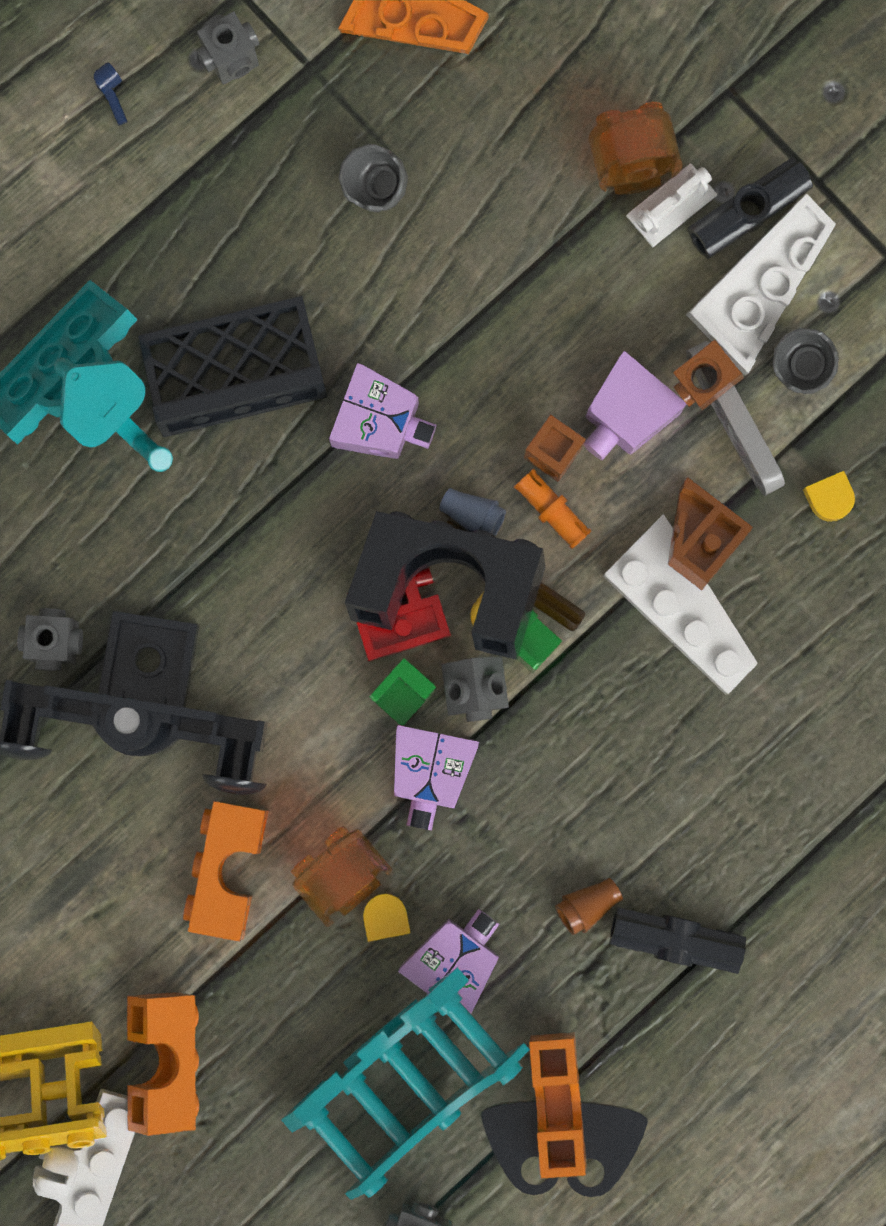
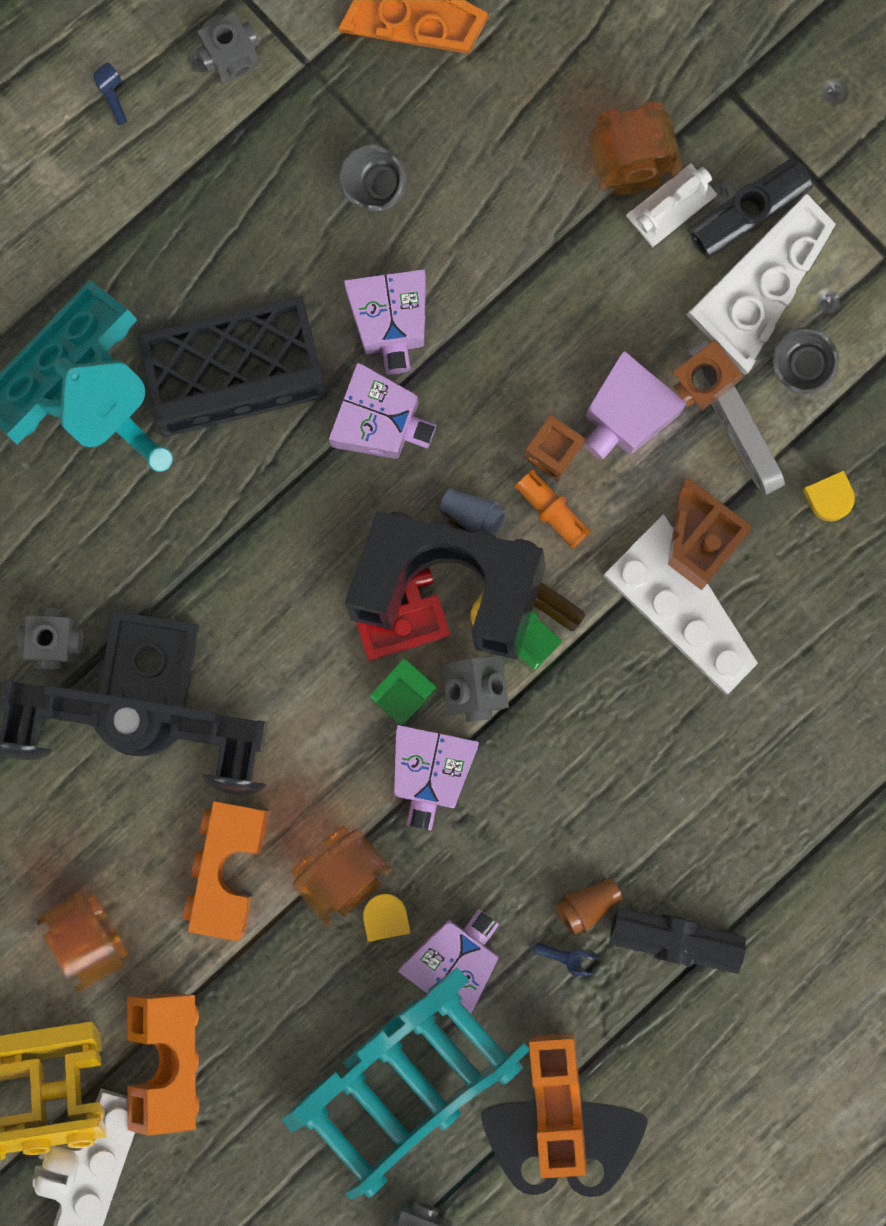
none -> clear orange brick [35,890,129,994]
none -> lavender torso [344,269,426,374]
none -> dark blue hand [534,943,598,976]

